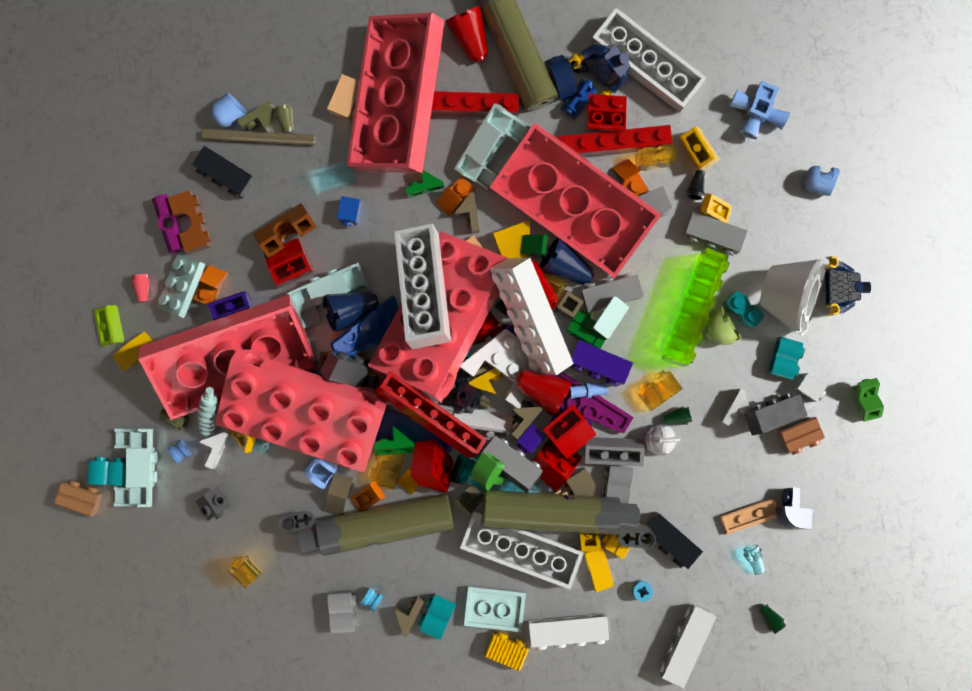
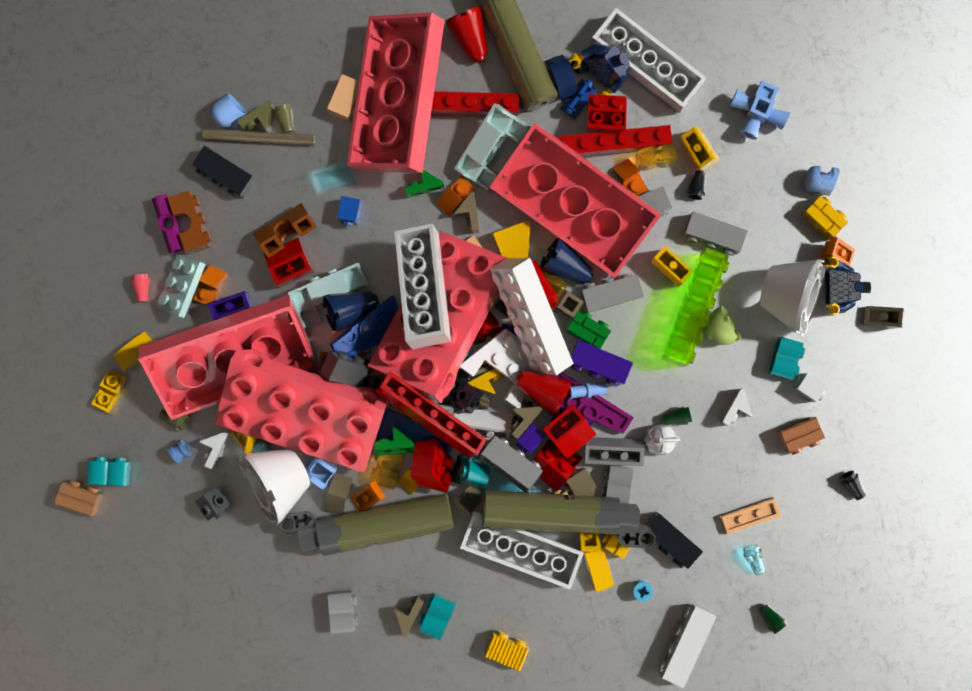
lime slope [94,305,124,347] -> none
light aqua bracket [114,429,158,507] -> none
light aqua piece [197,387,218,439] -> none
clear yellow brick [229,555,263,588] -> none
medium azure wheel [360,587,384,612] -> none
light aqua plate [464,586,526,632] -> none
bright green brick [471,452,506,491] -> none
green slope [521,235,548,259] -> none
white brick [528,613,609,650] -> none
light aqua slope [592,296,629,339] -> none
clear yellow brick [637,370,683,411] -> none
yellow slope [700,193,732,223] -> none
teal brick [723,291,765,329] -> none
brick [744,393,808,436] -> none
brick [775,488,813,529] -> none
bright green brick [853,378,884,422] -> none
none -> yellow slope [91,369,127,414]
none -> white cone [238,449,310,525]
none -> yellow brick [650,246,693,287]
none -> yellow brick [801,196,848,241]
none -> orange slope [821,236,855,266]
none -> black cone [840,470,866,500]
none -> dark tan slope [864,306,905,329]

